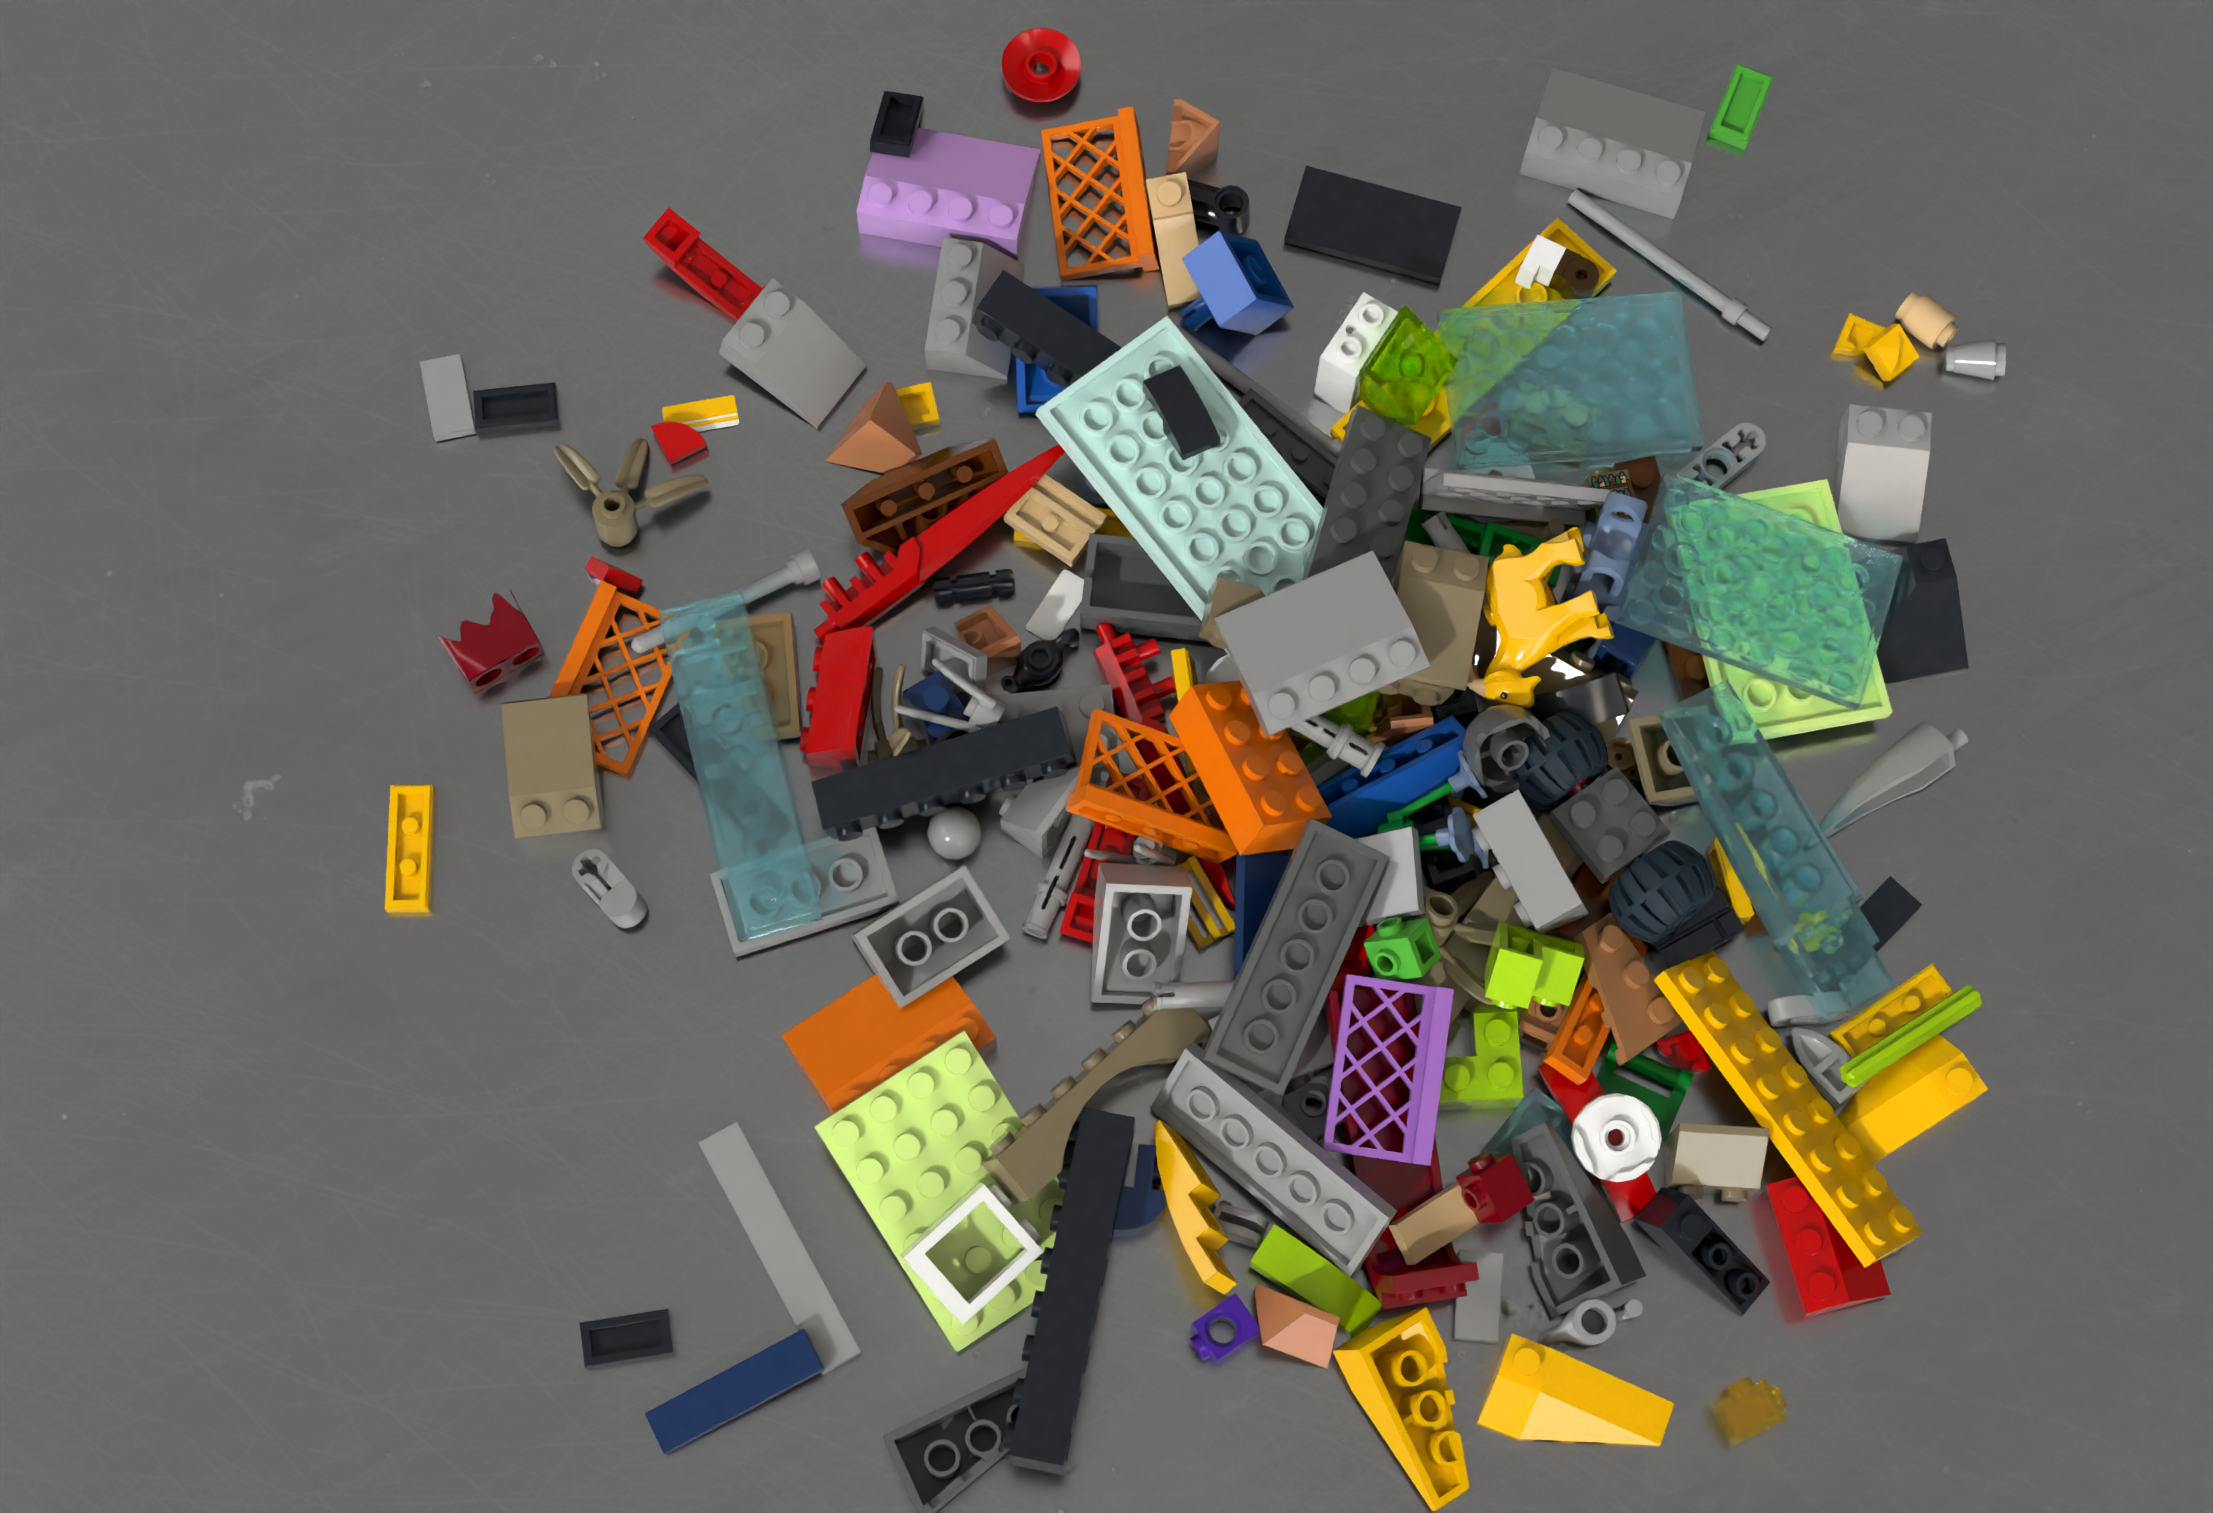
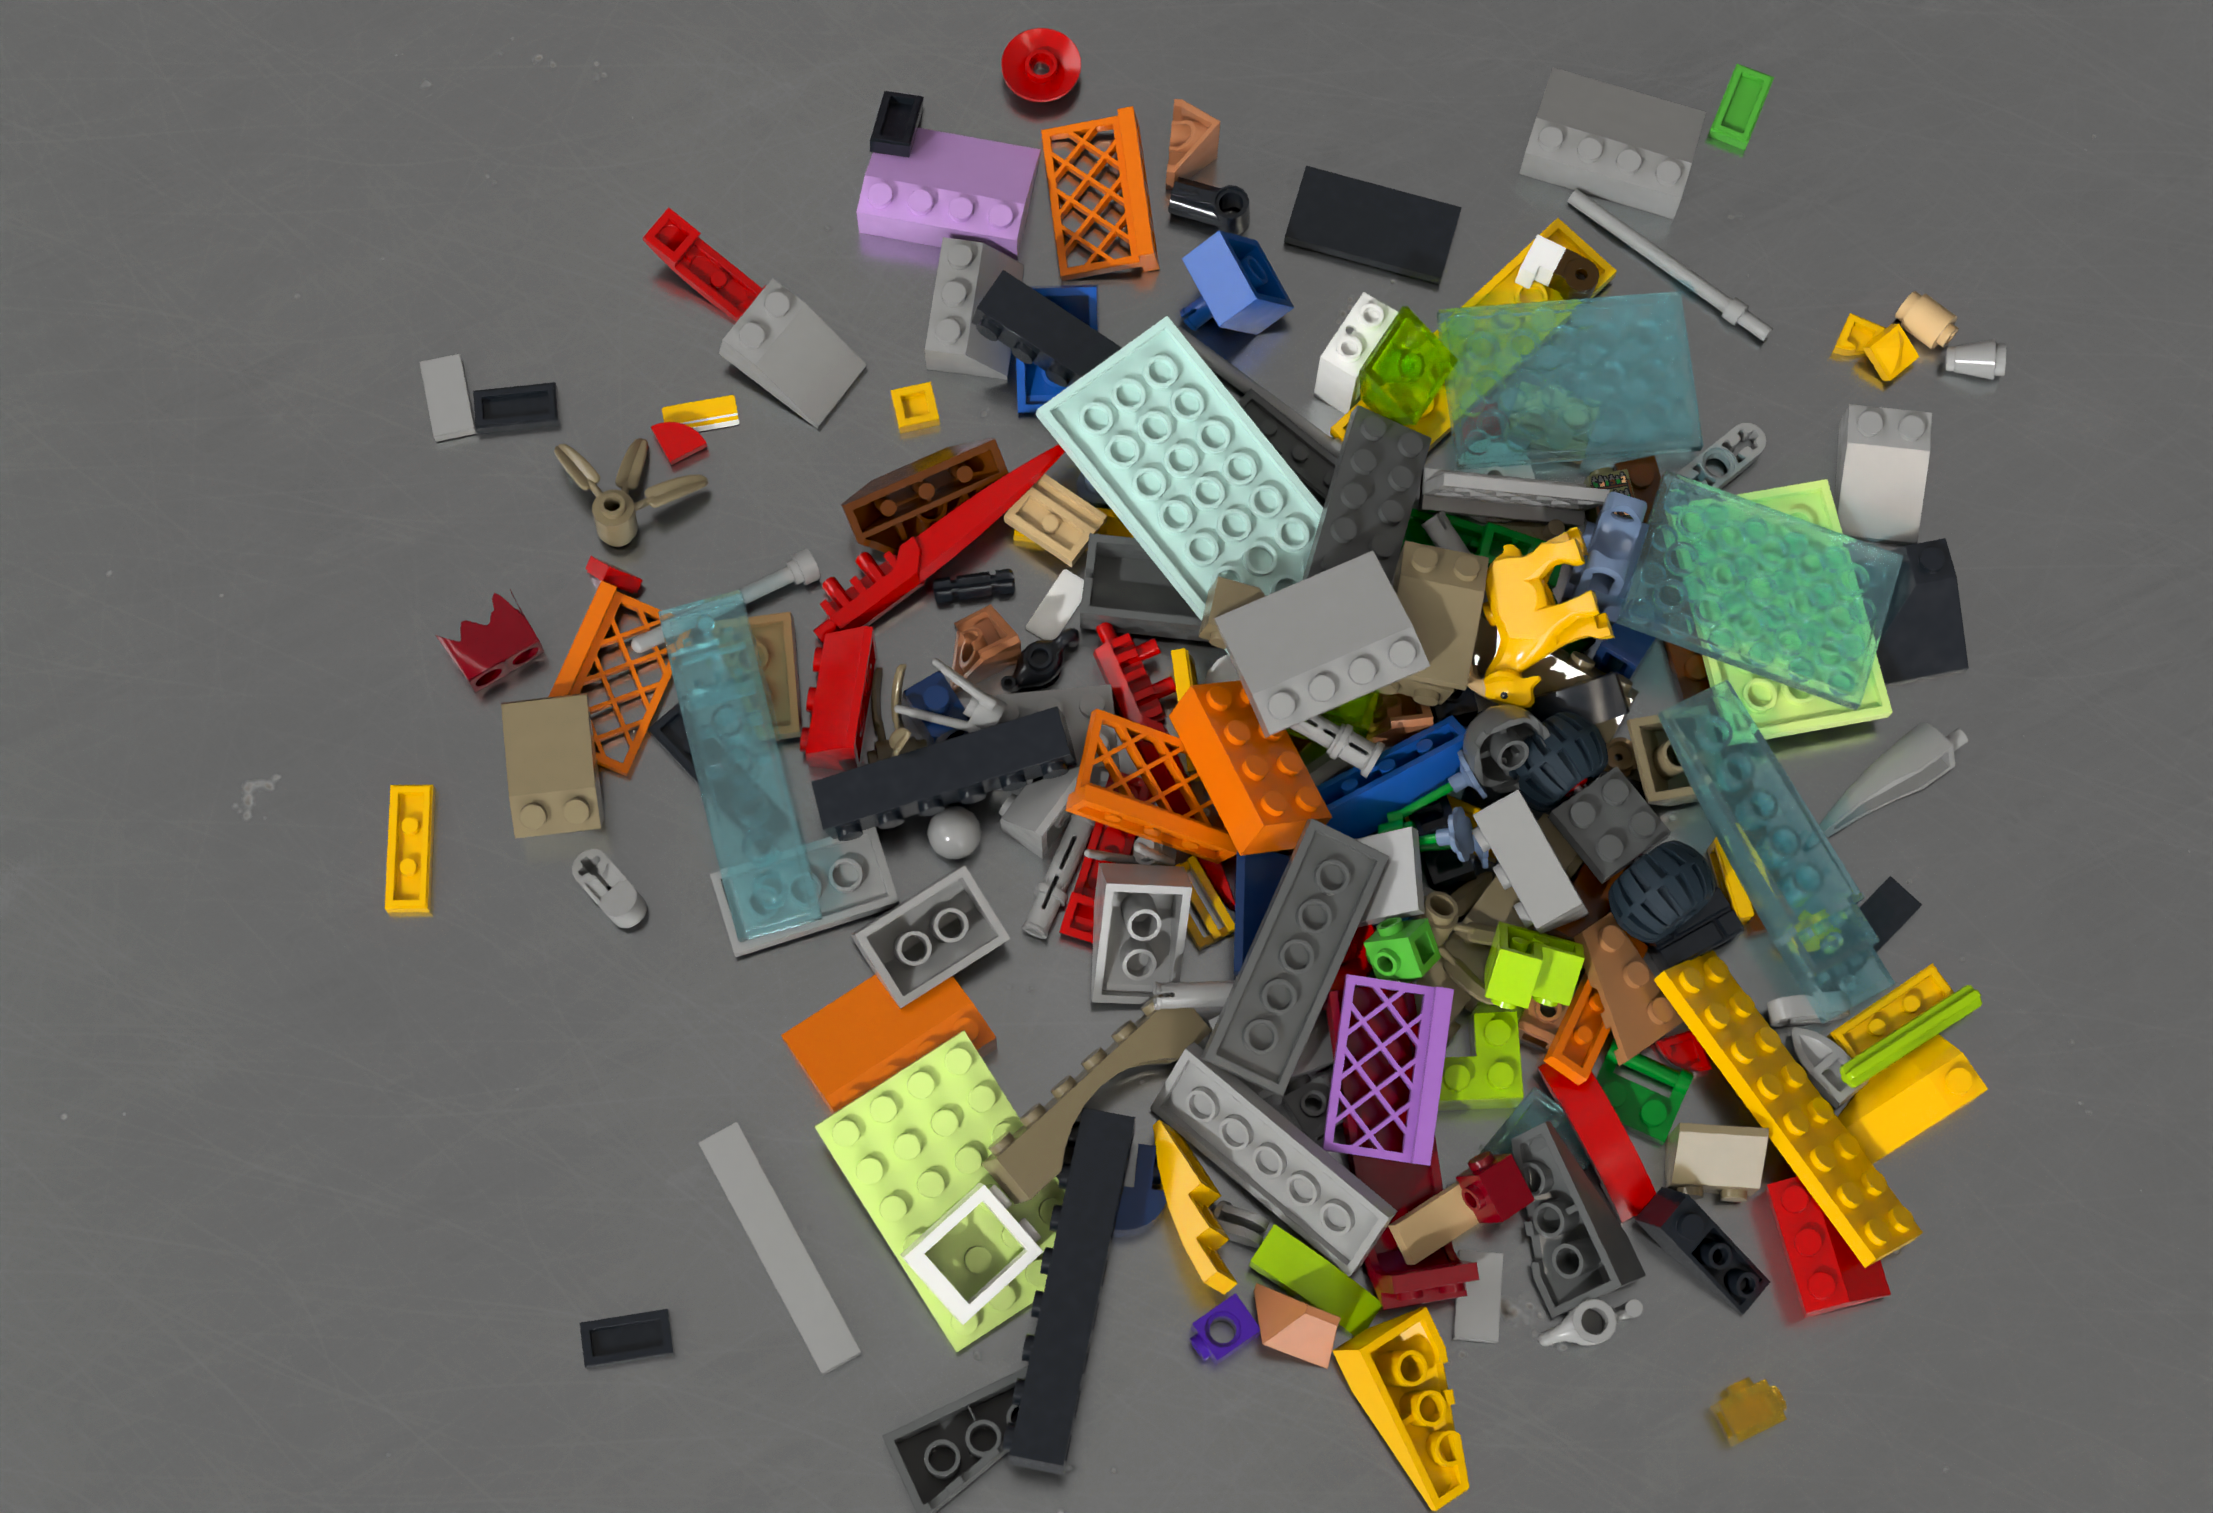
dark blue tile [645,1329,825,1454] -> none
nougat slope [824,382,922,474] -> none
light grey tile [921,626,988,694] -> none
black slope [1143,365,1220,460] -> none
tan slope [1146,172,1201,309] -> none
yellow wedge [1476,1333,1675,1446] -> none
white plate [1571,1093,1662,1182] -> none

